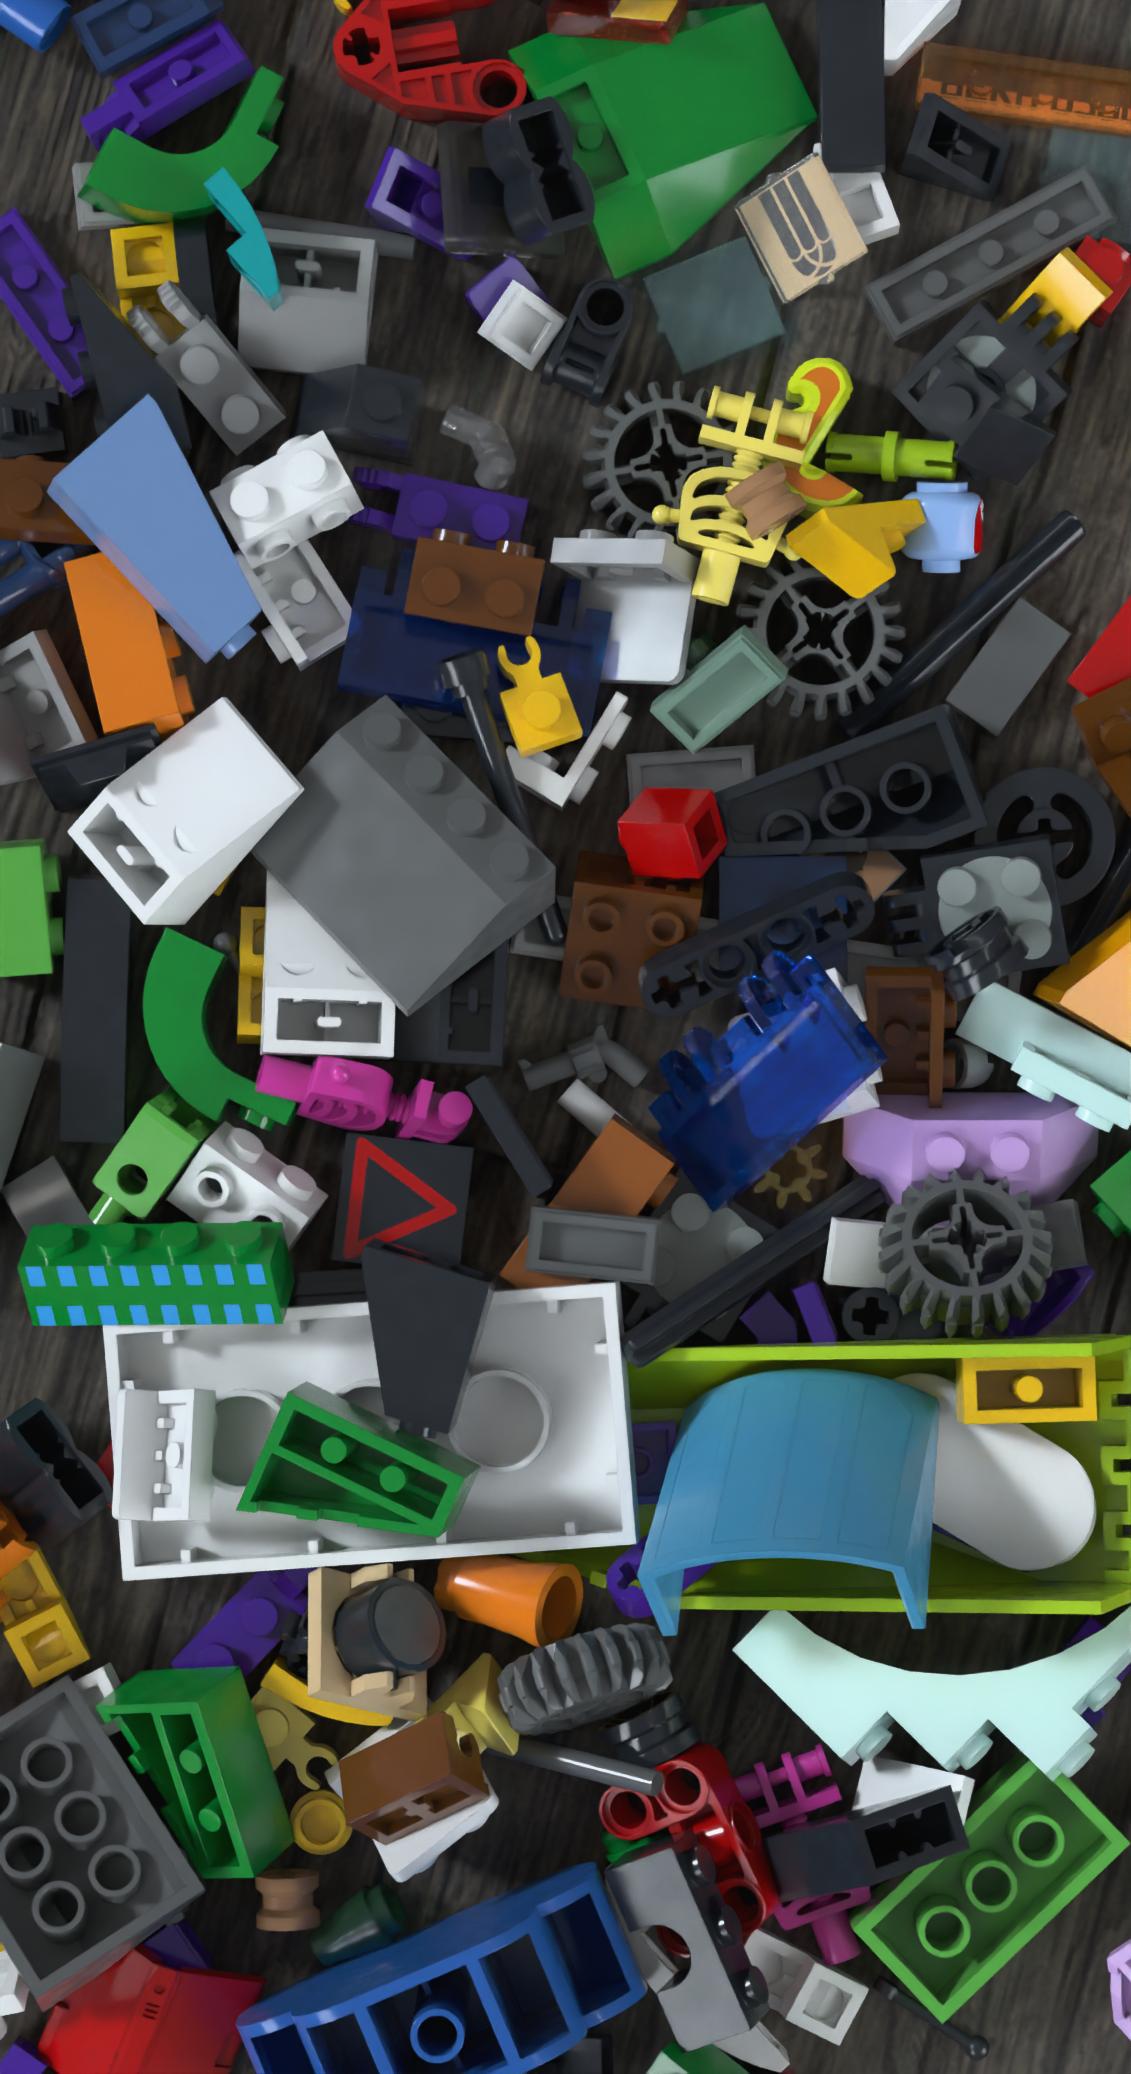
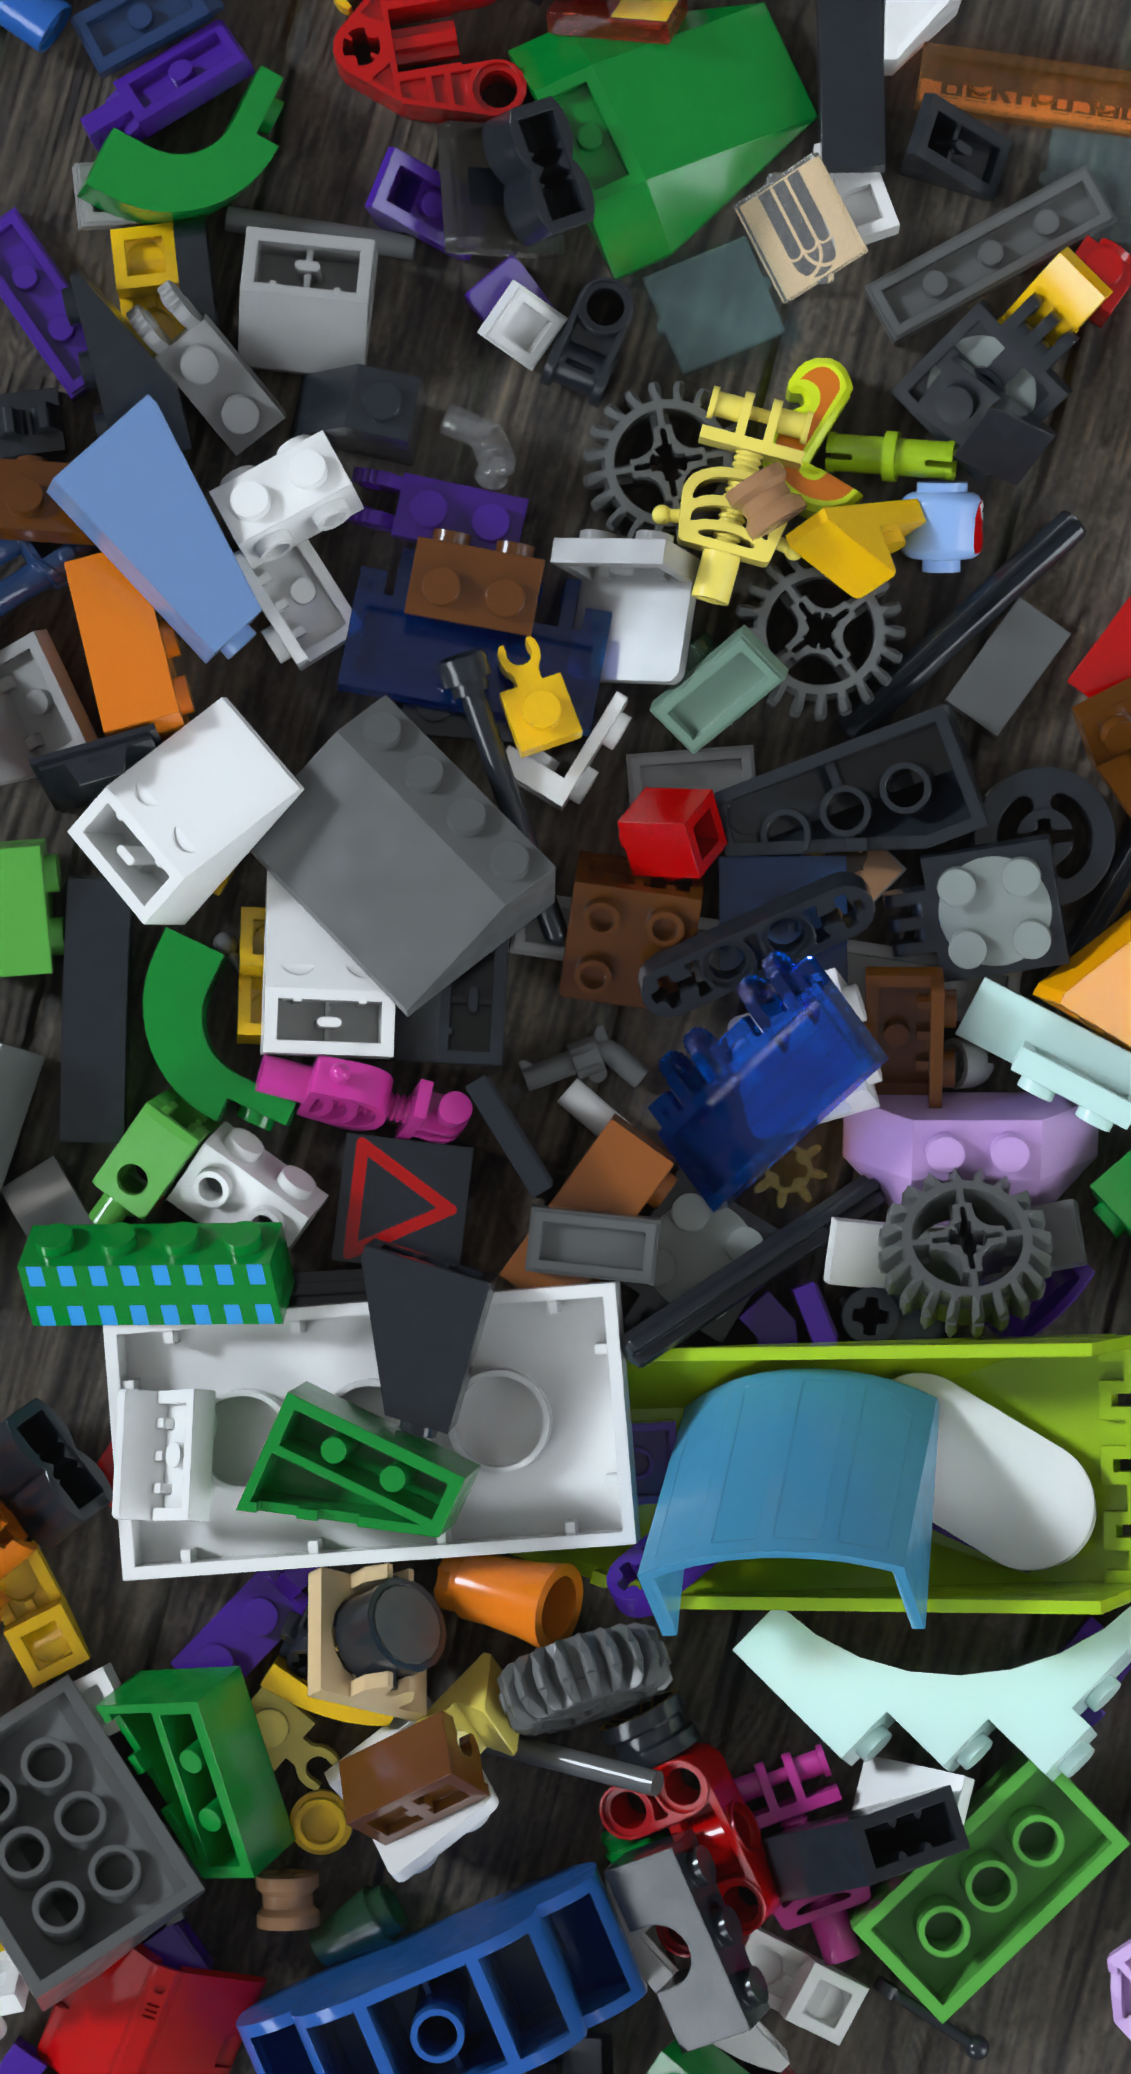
teal slope [204,167,283,312] -> none
black wheel [924,906,1029,1001] -> none
yellow brick [955,1356,1097,1424] -> none

